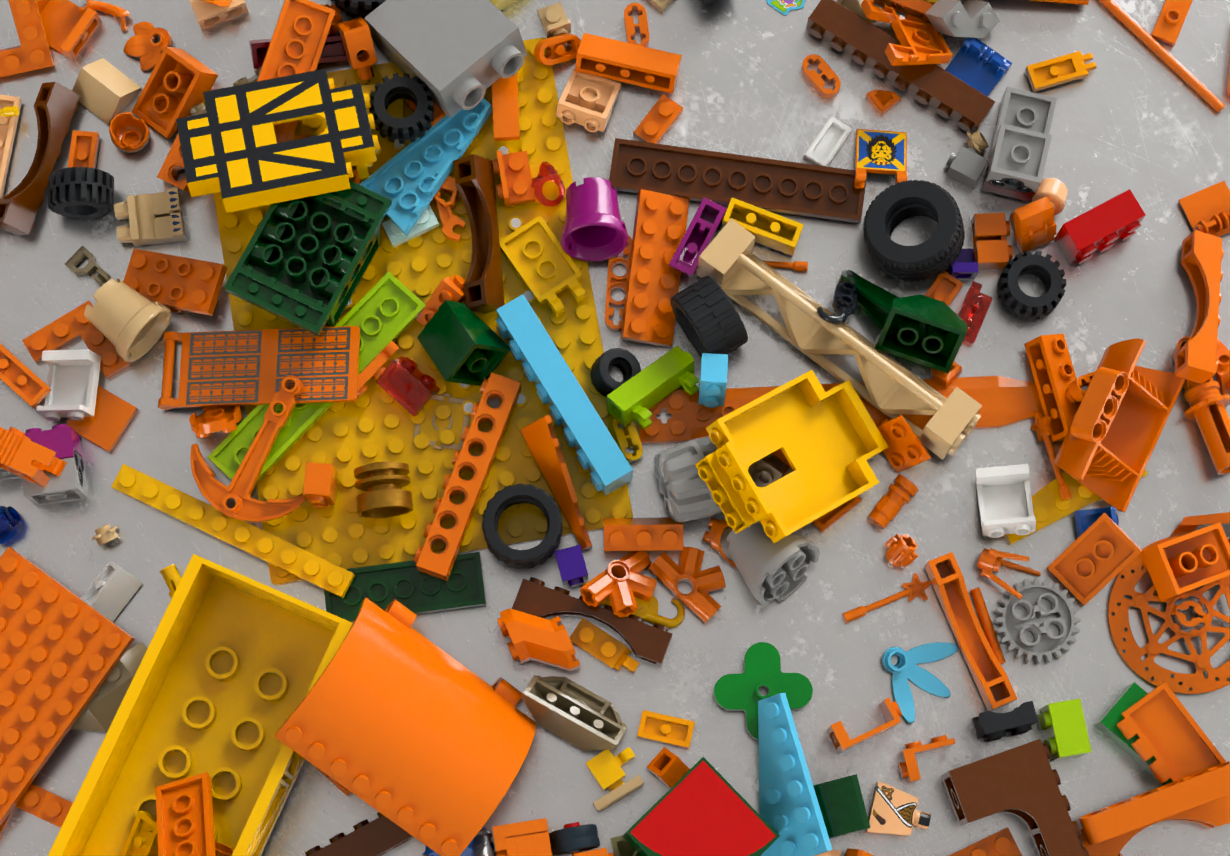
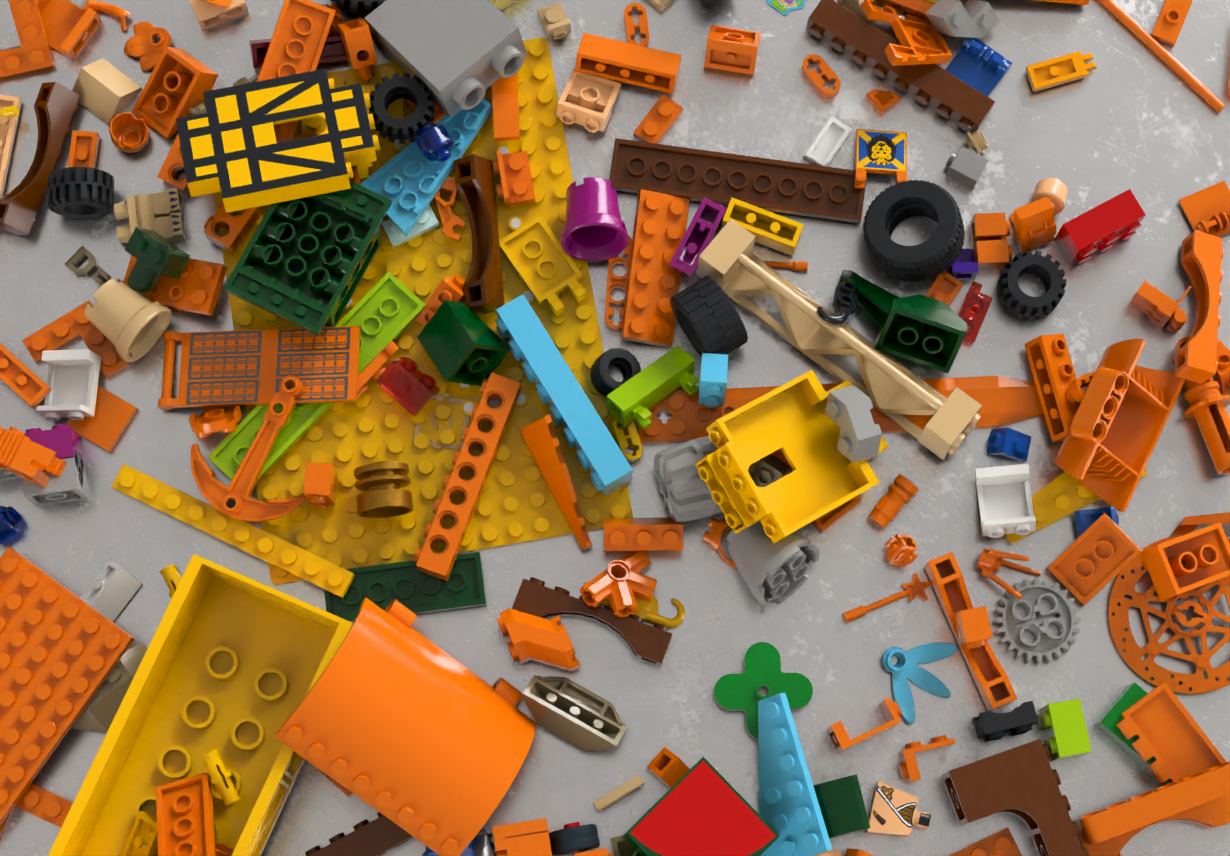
tan plate [92,524,118,546] -> none
black tyre [482,483,562,569] -> none
clear red piece [531,161,565,207] -> none
orange plate [534,33,581,66] -> none
dark purple brick [555,545,588,588] -> none
light orange hinge [569,618,640,674] -> none
yellow brick [585,747,635,792] -> none
light orange plate [637,710,695,749] -> none
orange piece [648,546,726,623] -> none
orange hinge [877,415,932,473] -> none
orange tile [930,362,963,388] -> none
orange bar [970,587,1006,665] -> none
light grey piece [981,86,1057,202] -> none
orange piece [1031,412,1072,501] -> none
none -> clear green brick [124,227,190,292]
none -> yellow pin [201,749,241,806]
none -> orange brick [203,200,262,255]
none -> clear blue head [416,123,454,163]
none -> orange bracket [704,25,761,75]
none -> light grey brick [825,385,882,463]
none -> orange piece [953,606,993,649]
none -> blue bracket [987,427,1031,462]
none -> orange piece [1130,281,1192,333]

